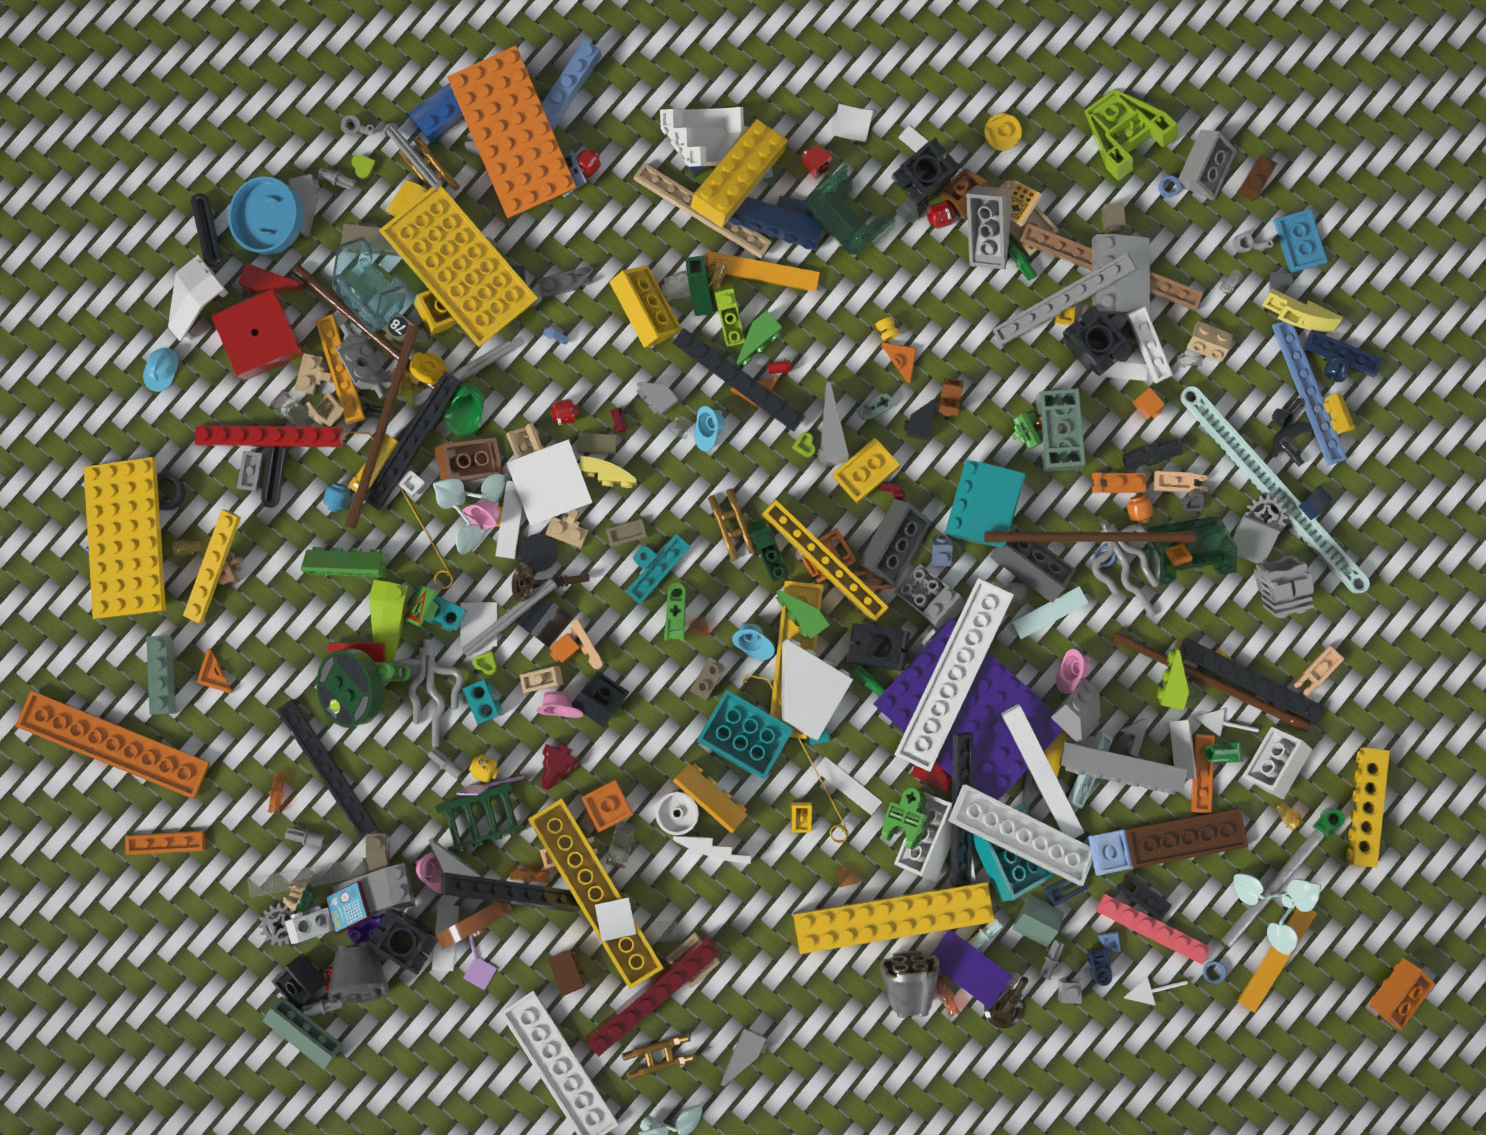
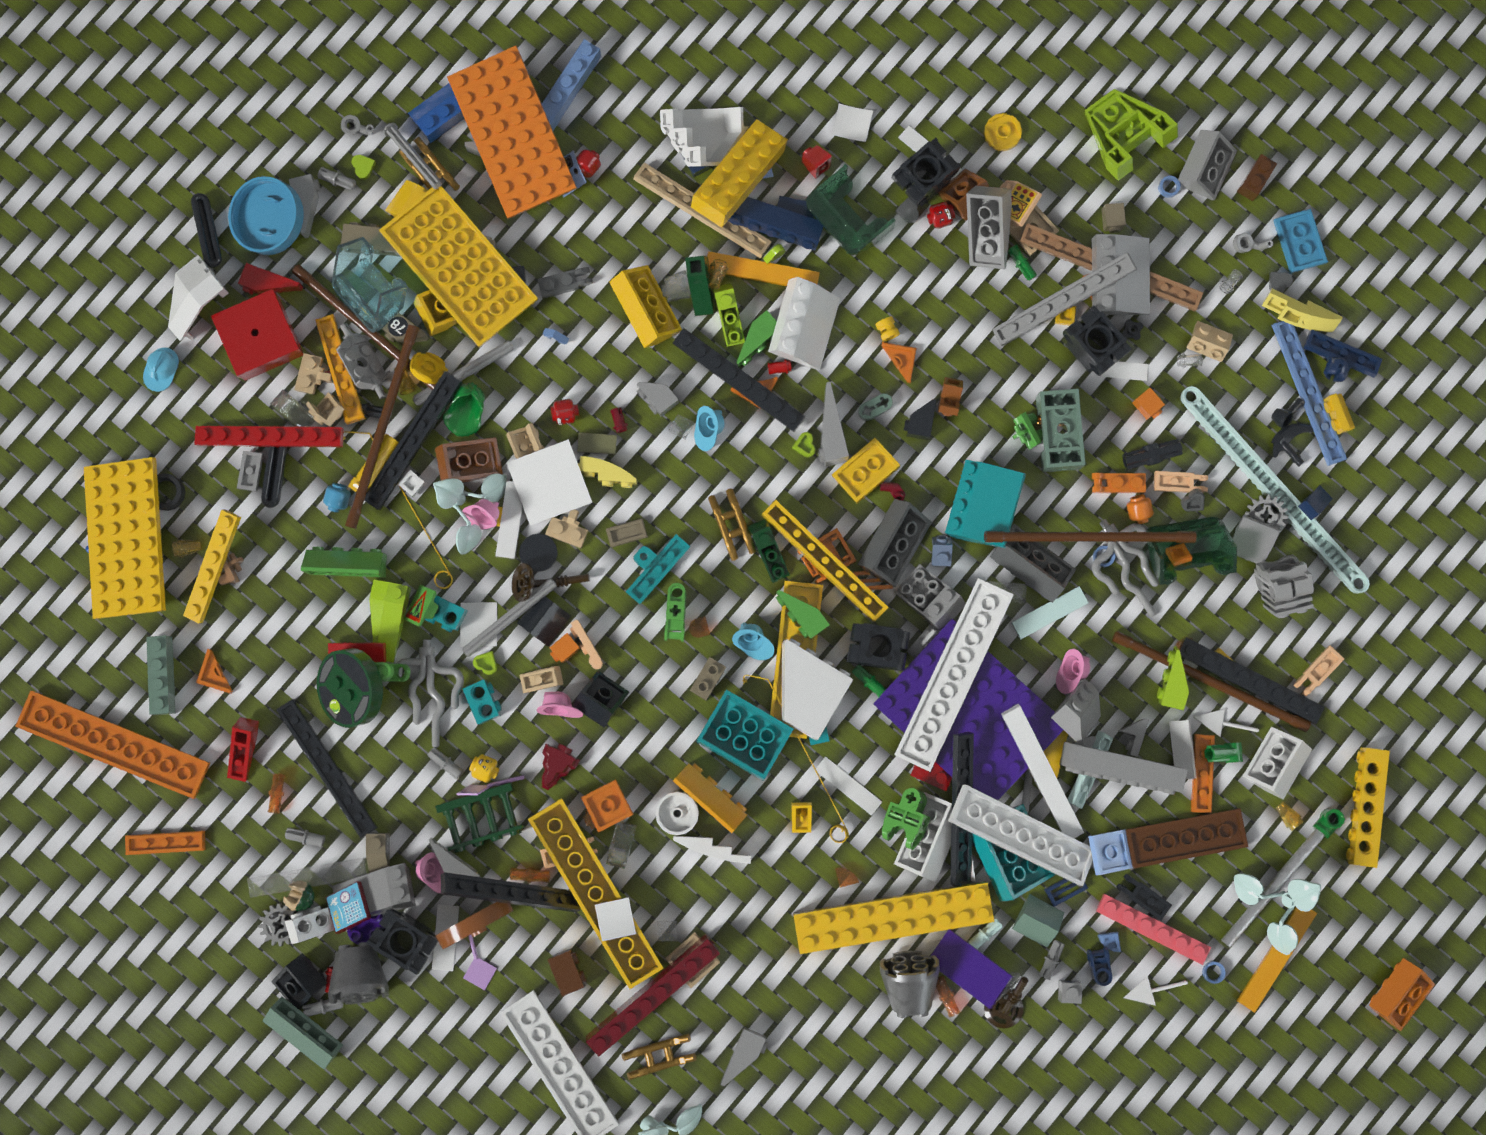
white tile [1126,306,1173,383] -> none
none -> red slope [227,717,259,782]
none -> lime tile [764,244,786,264]
none -> white slope [768,277,840,370]

